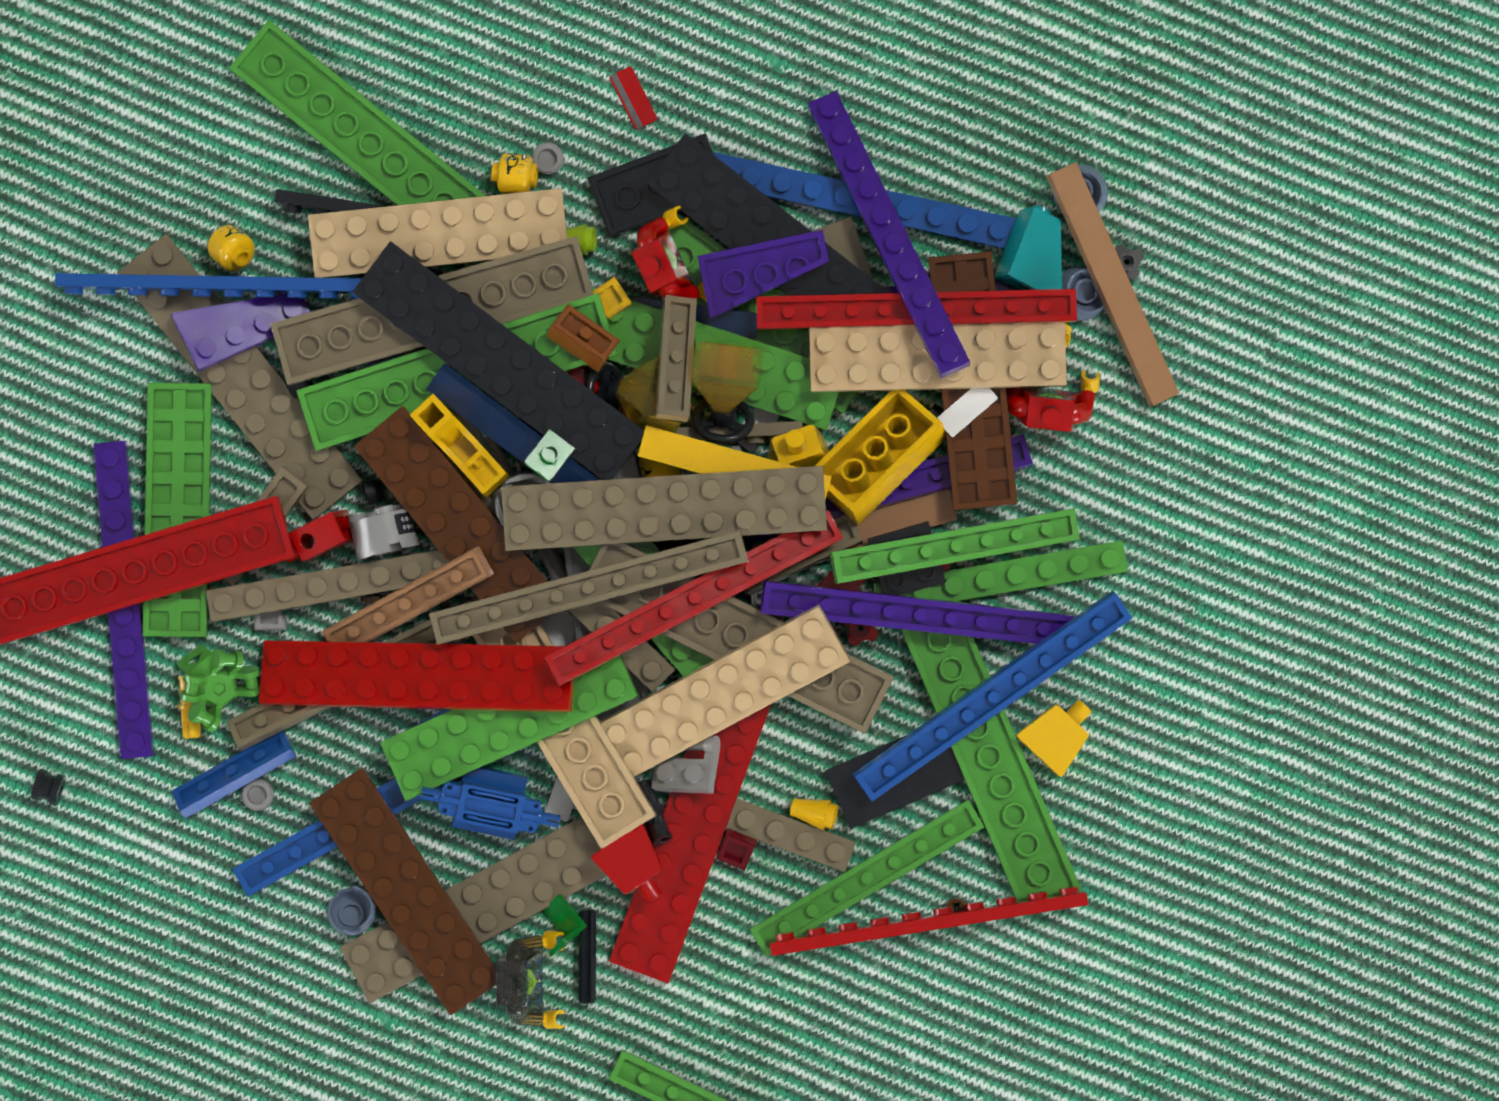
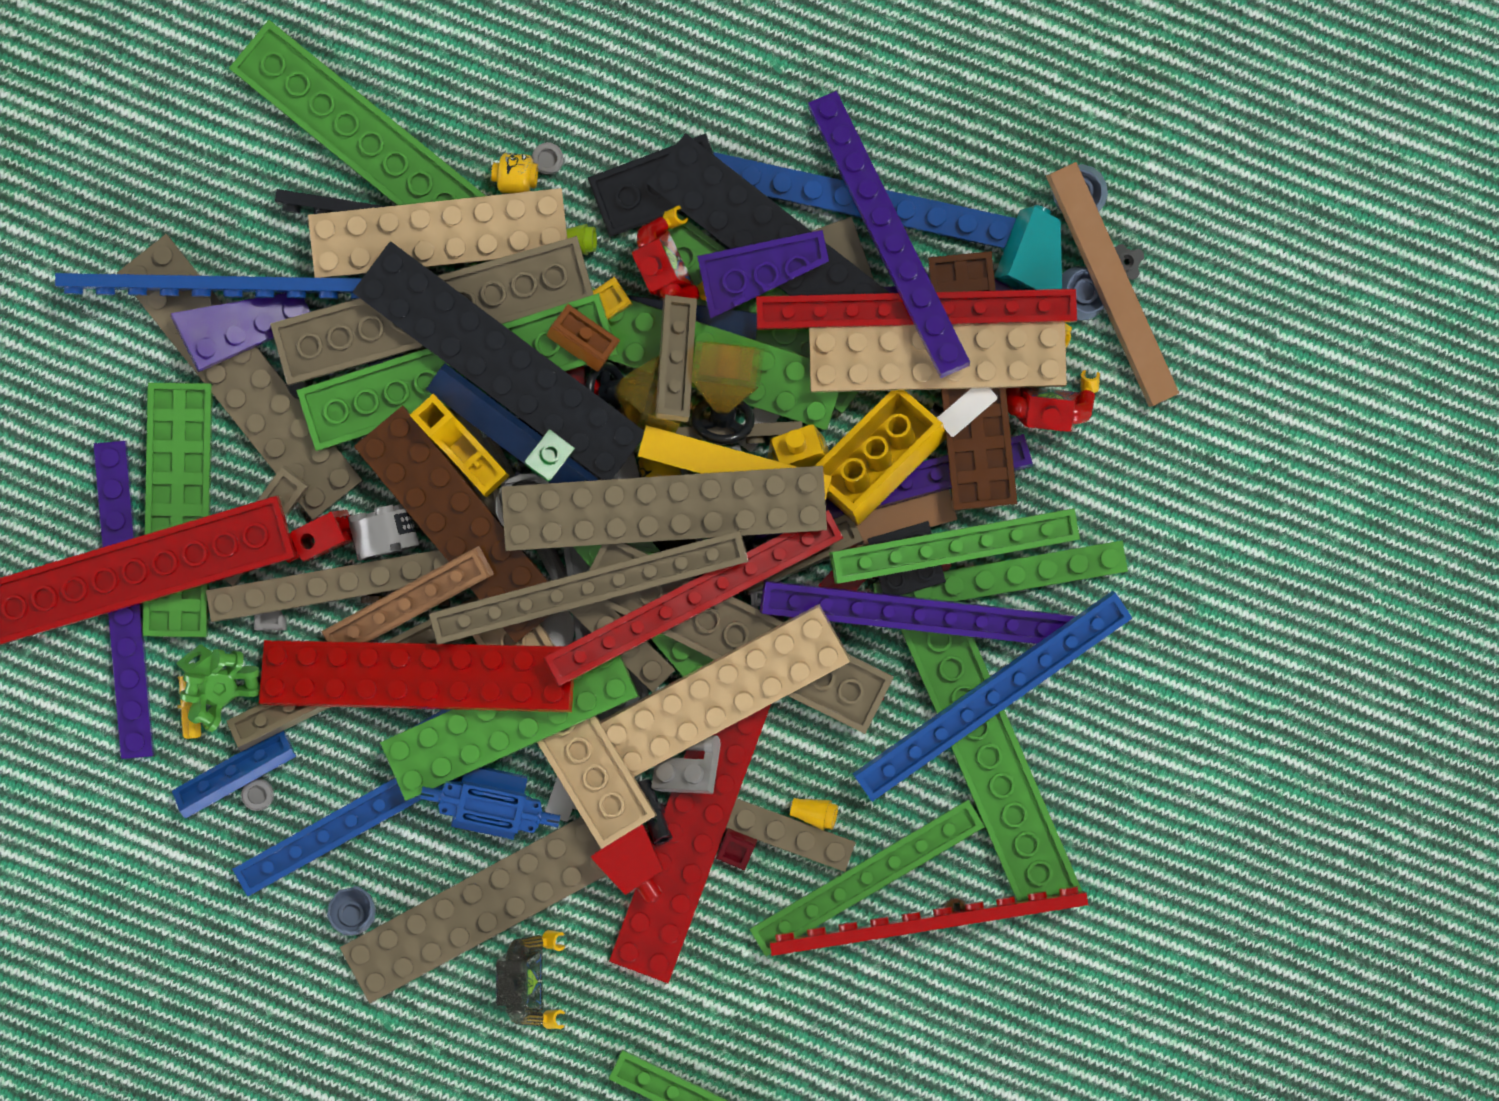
black wheel [31,769,66,806] -> none
yellow head [208,225,255,272] -> none
reddish brown plate [309,767,504,1016] -> none
black hinge [361,479,386,506] -> none
green bracket [543,894,587,957] -> none
black axle [578,909,596,1004] -> none
red sticker [609,66,658,130] -> none
black tile [825,735,965,829] -> none
red plate [843,623,878,646] -> none
yellow torso [1015,699,1092,777] -> none

